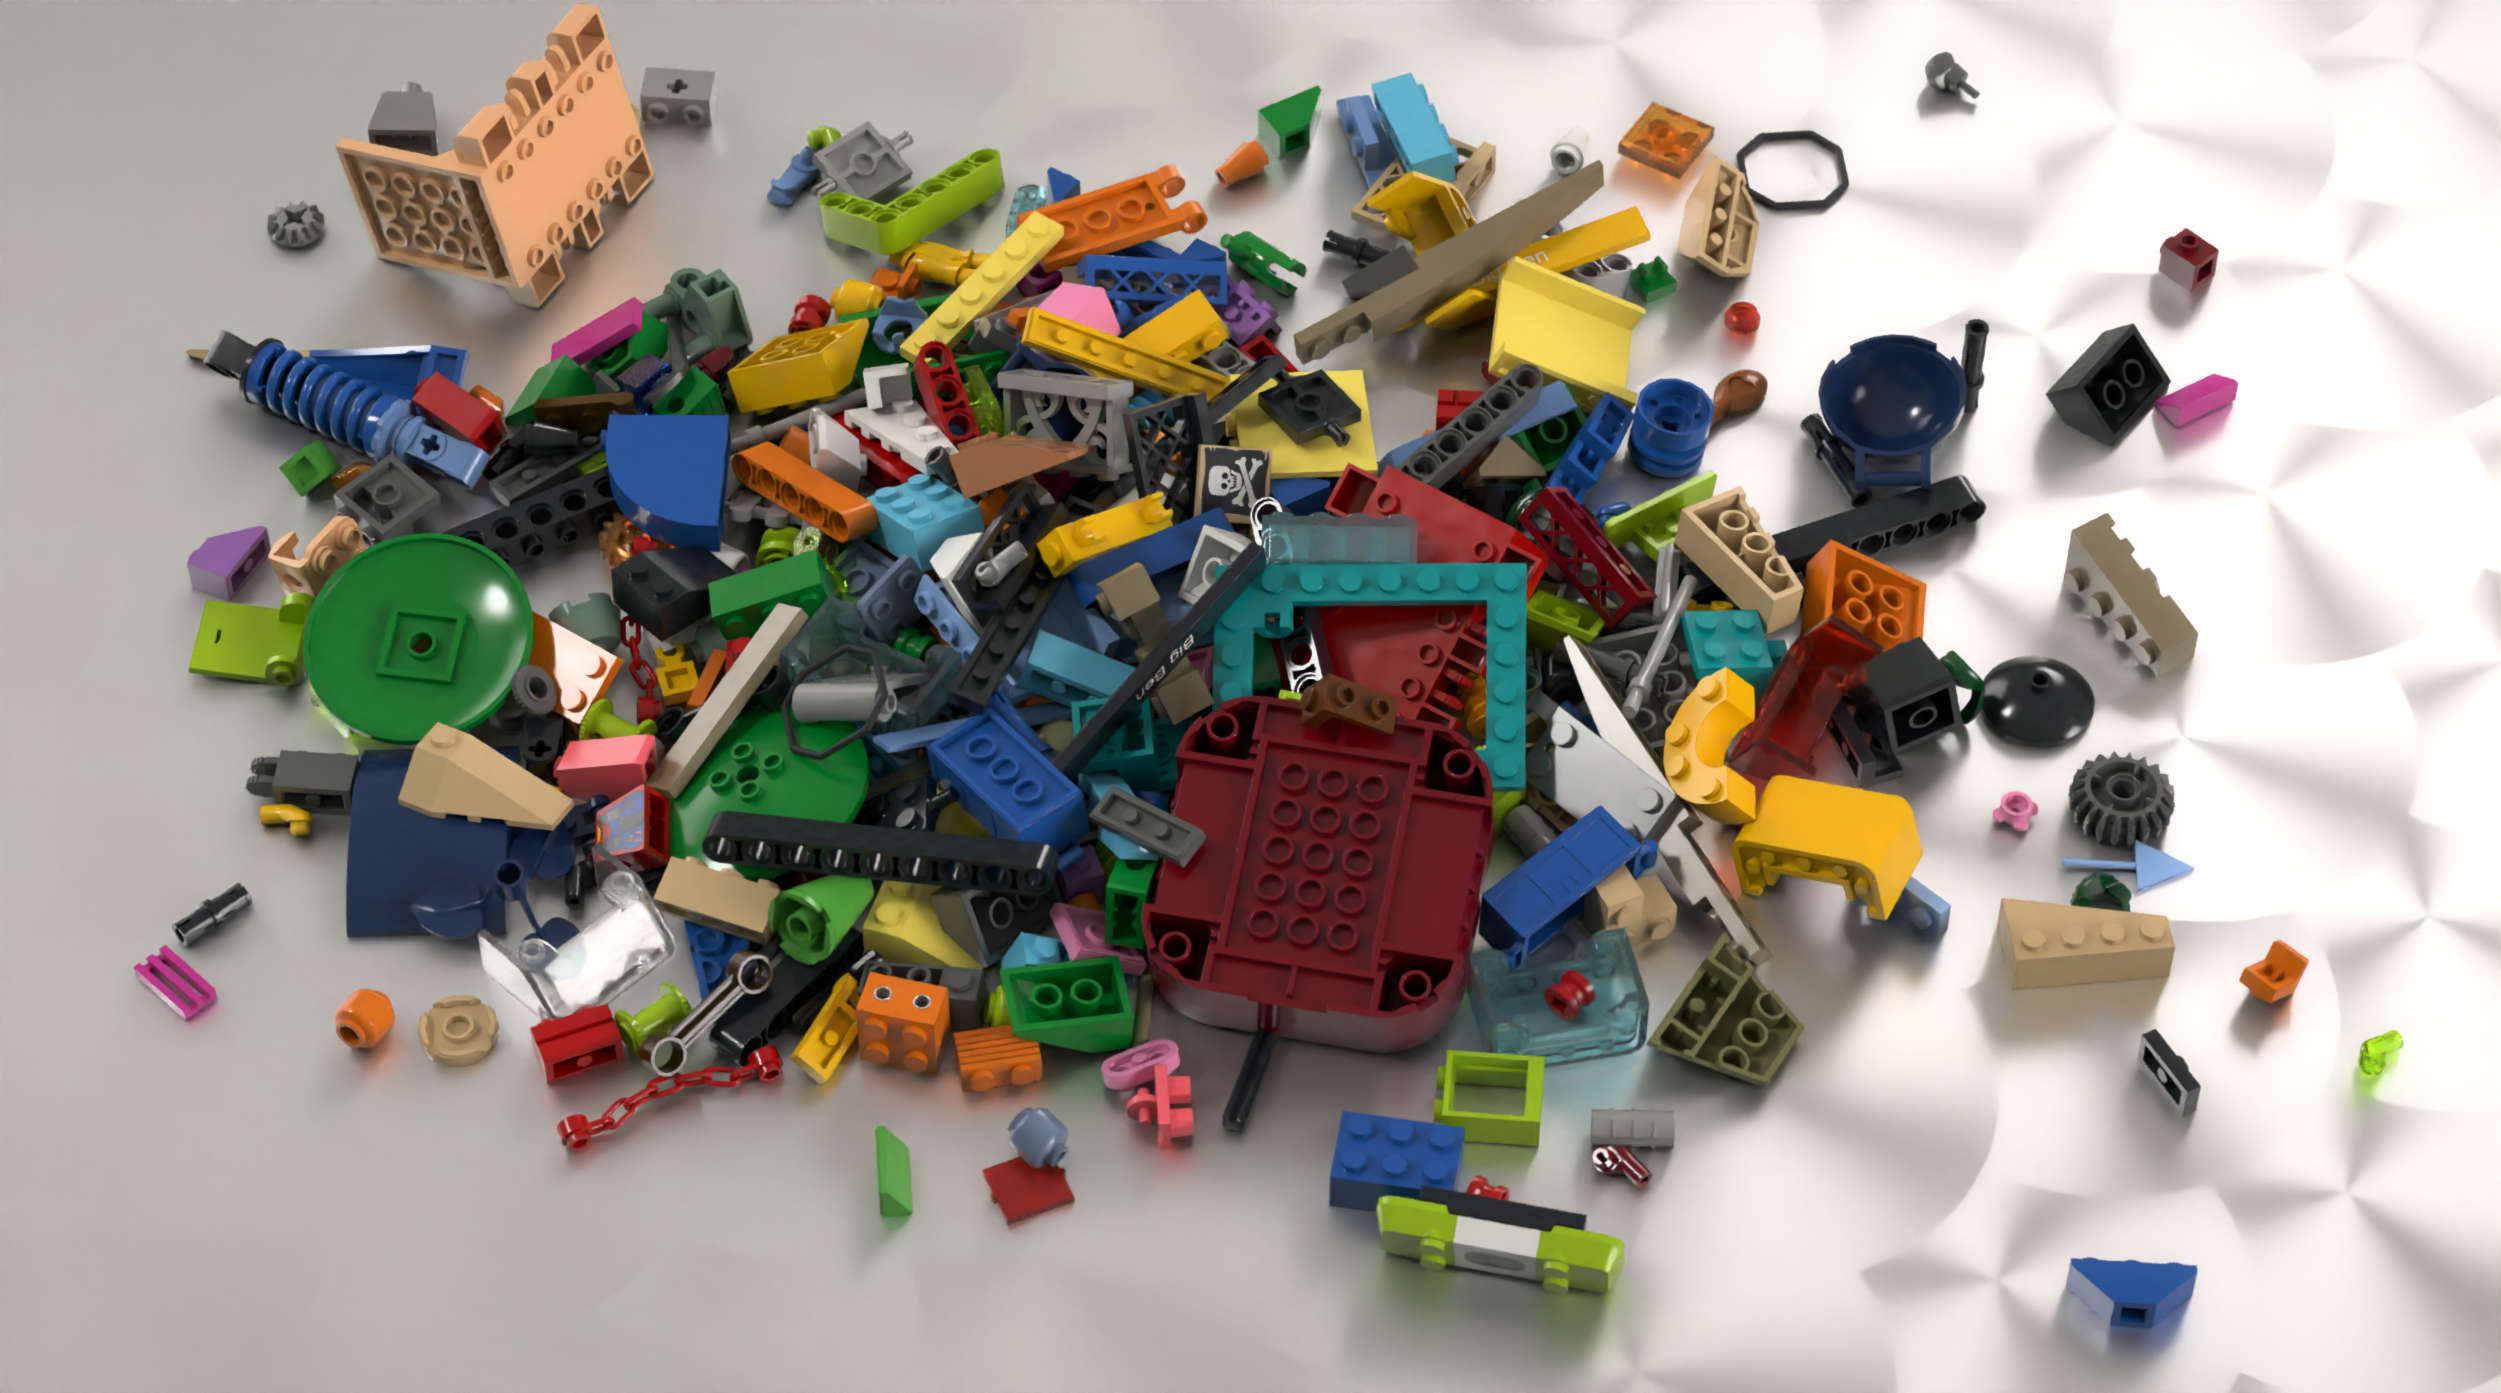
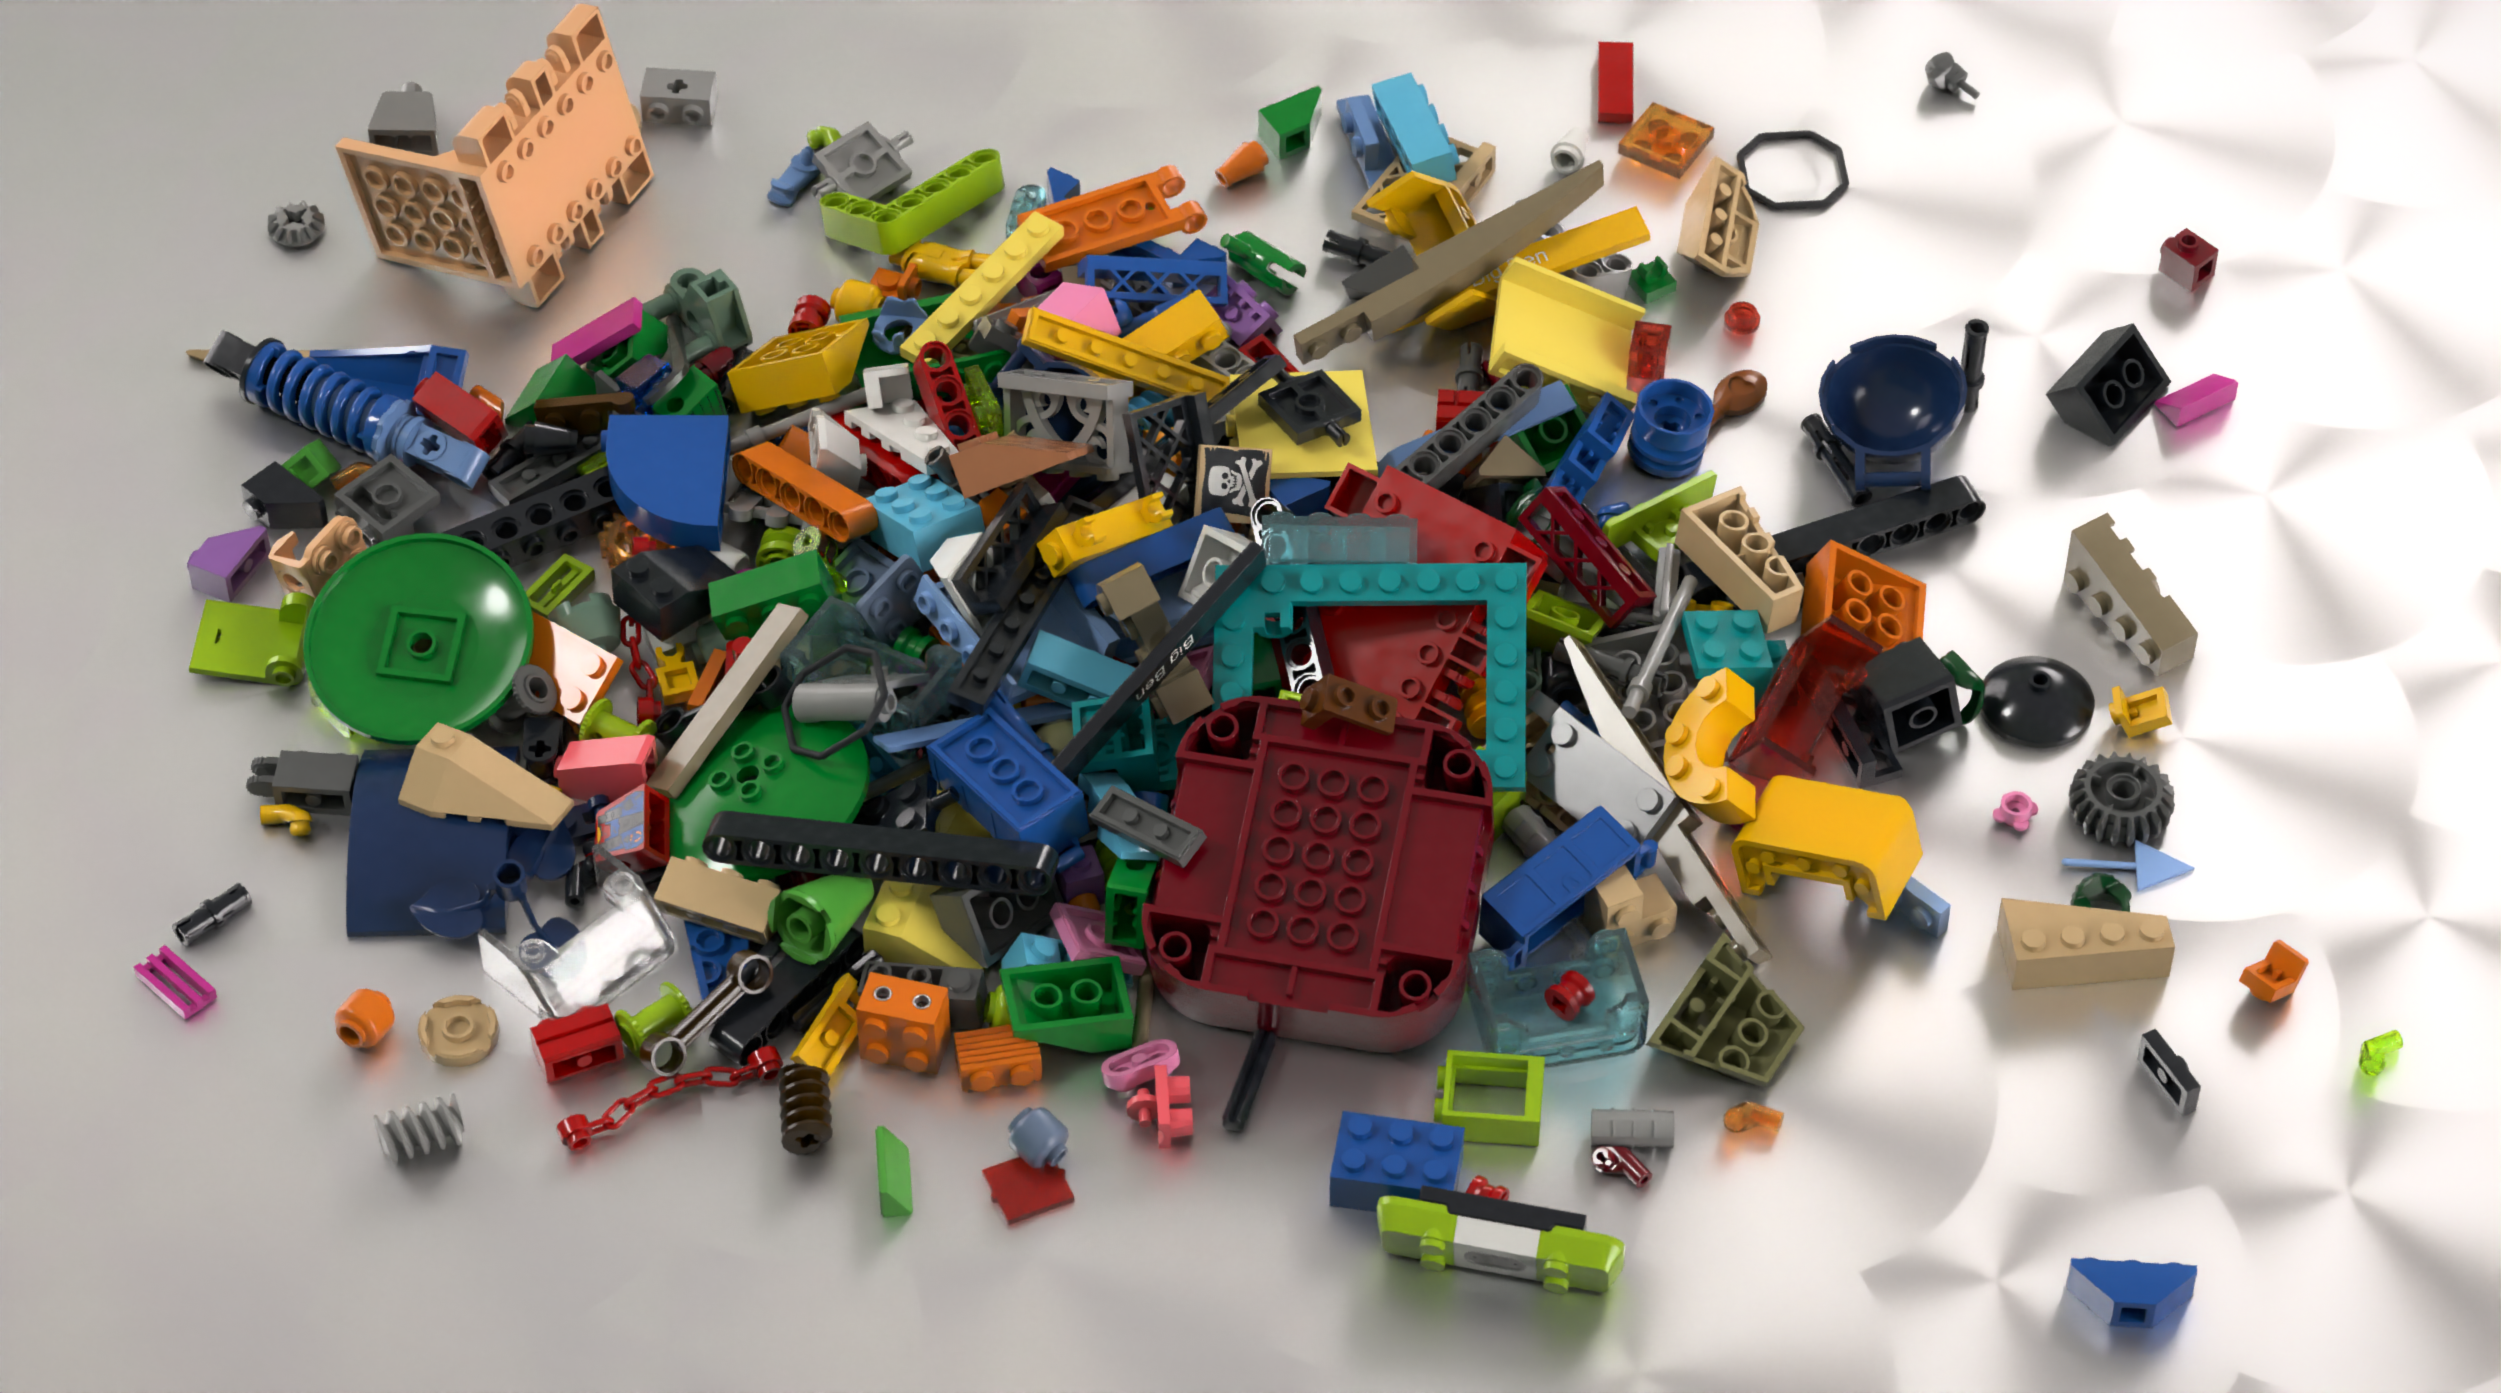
light grey arm [975,541,1028,587] -> none
none -> black slope [241,461,329,529]
none -> light grey piece [374,1093,464,1164]
none -> lime tile [525,553,596,620]
none -> dark brown piece [778,1063,833,1155]
none -> dark grey pin [1455,342,1484,391]
none -> red tile [1598,41,1633,123]
none -> clear red brick [1628,321,1672,381]
none -> clear orange arm [1723,1101,1784,1133]
none -> yellow bracket [2109,686,2173,738]

